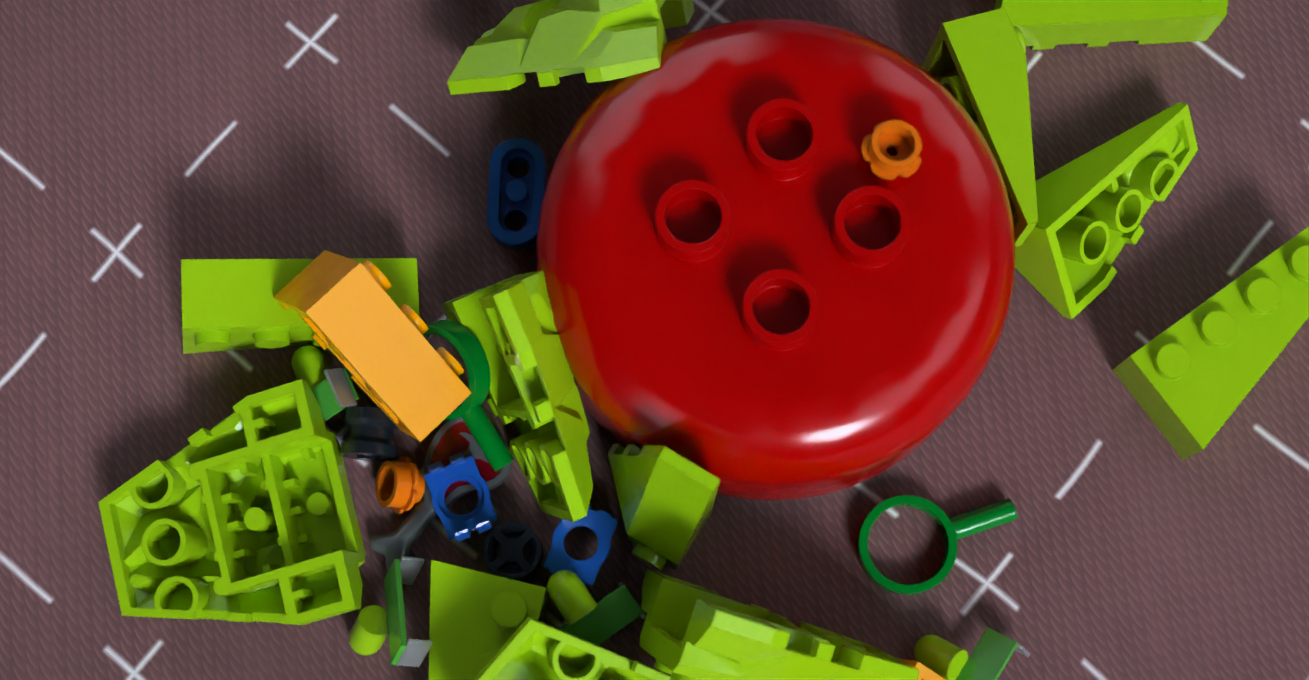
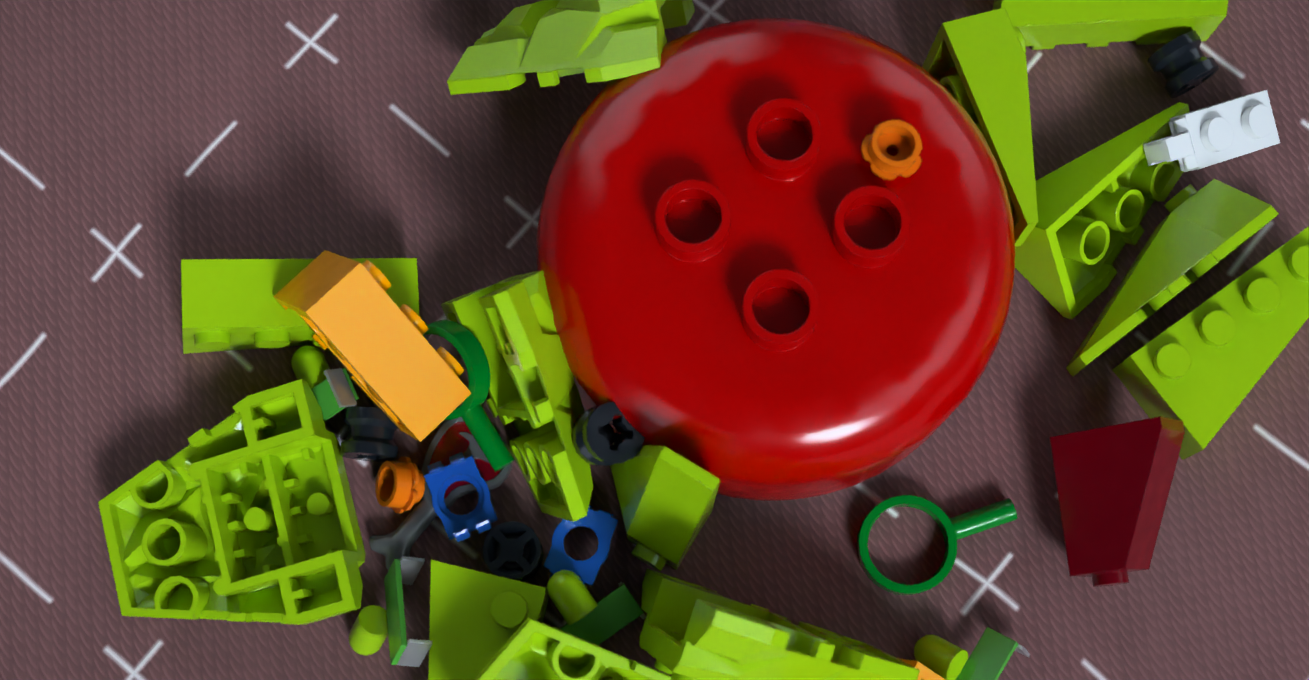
blue plate [487,137,547,250] -> none
none -> black wheel [572,402,645,466]
none -> dark red slope [1050,416,1185,587]
none -> lime wedge [1066,179,1279,376]
none -> white hinge [1143,90,1280,172]
none -> black wheel [1147,31,1219,98]

